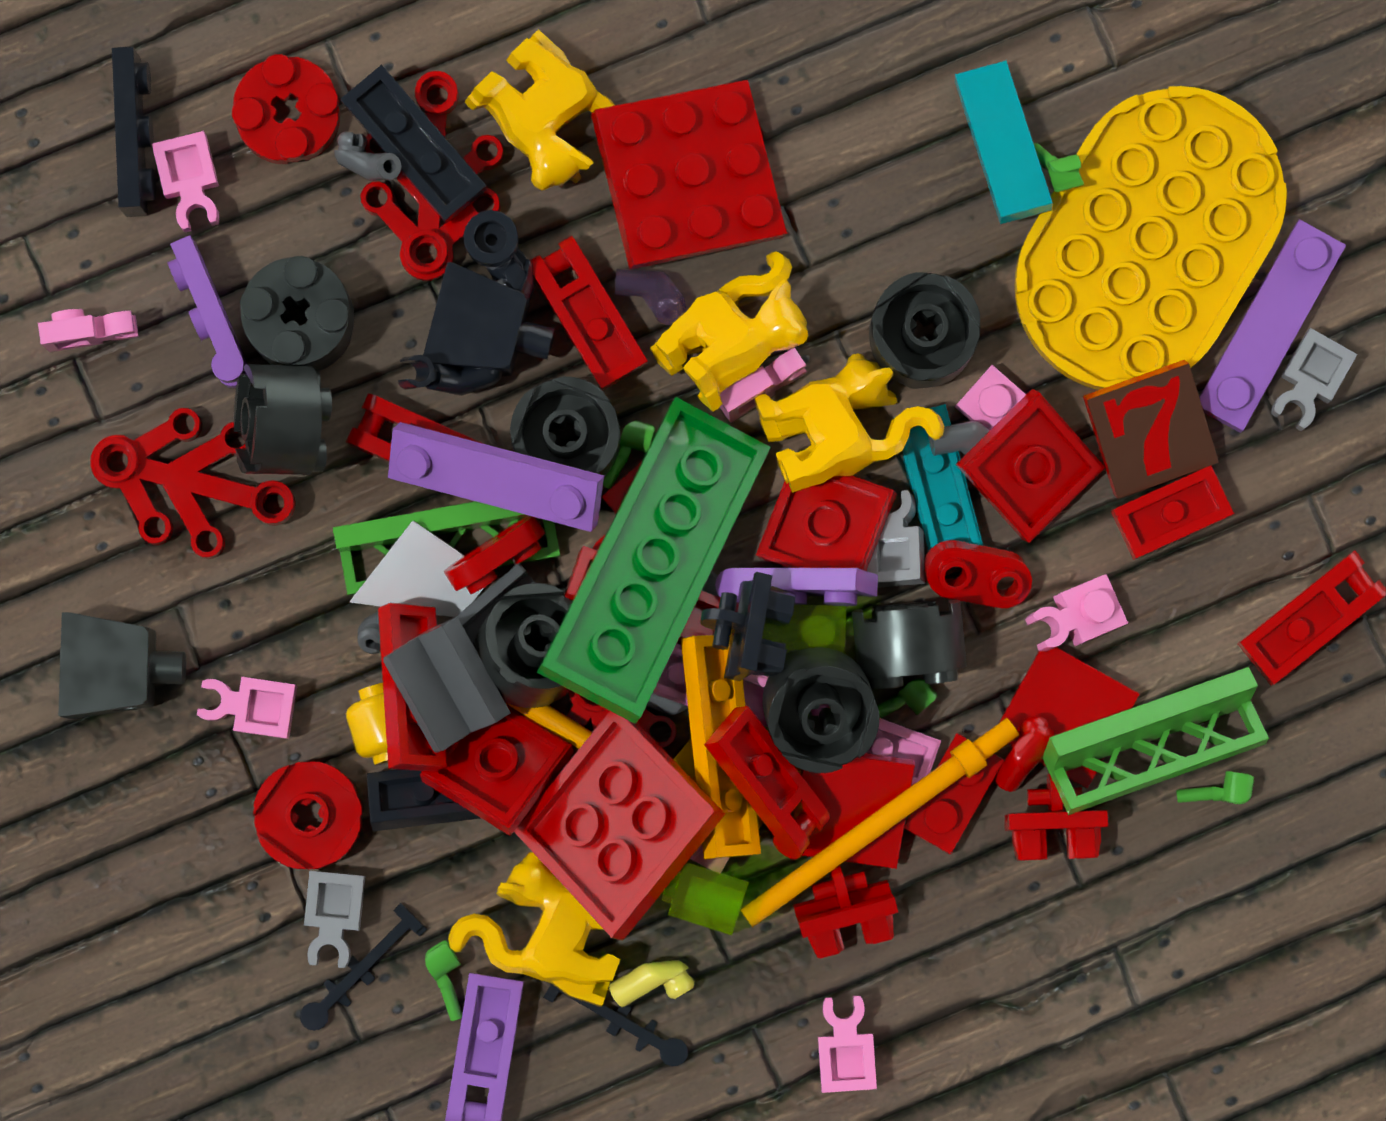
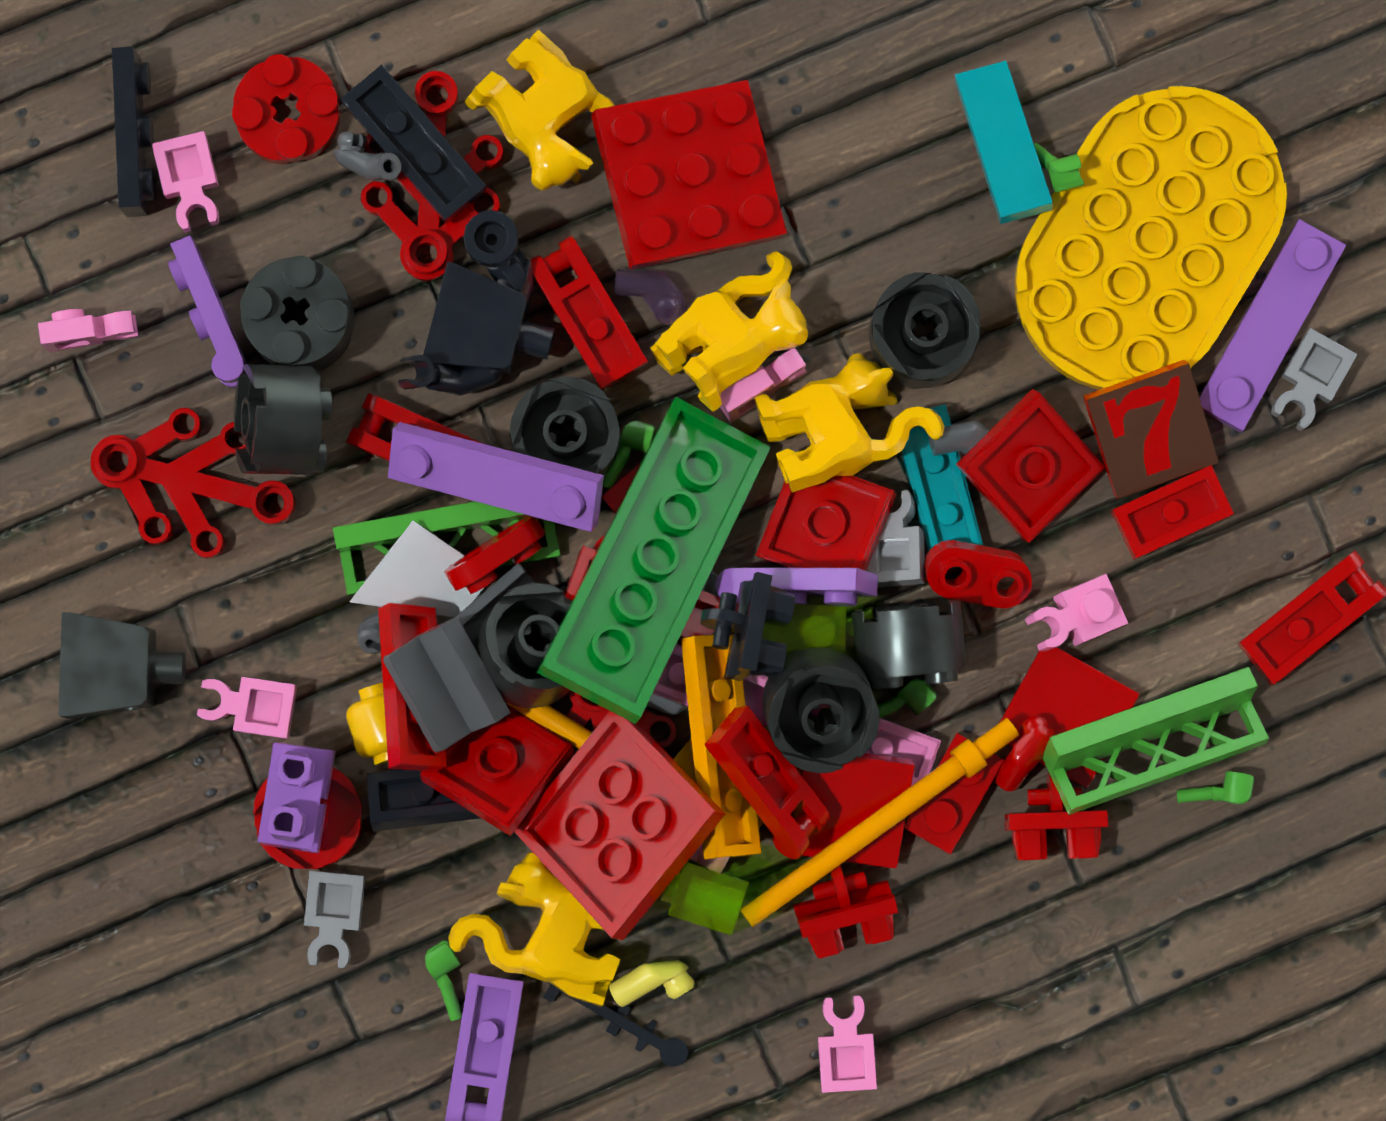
black piece [300,903,427,1031] -> none
bright pink plate [955,365,1026,430] -> none
none -> medium lavender hips [257,743,336,853]

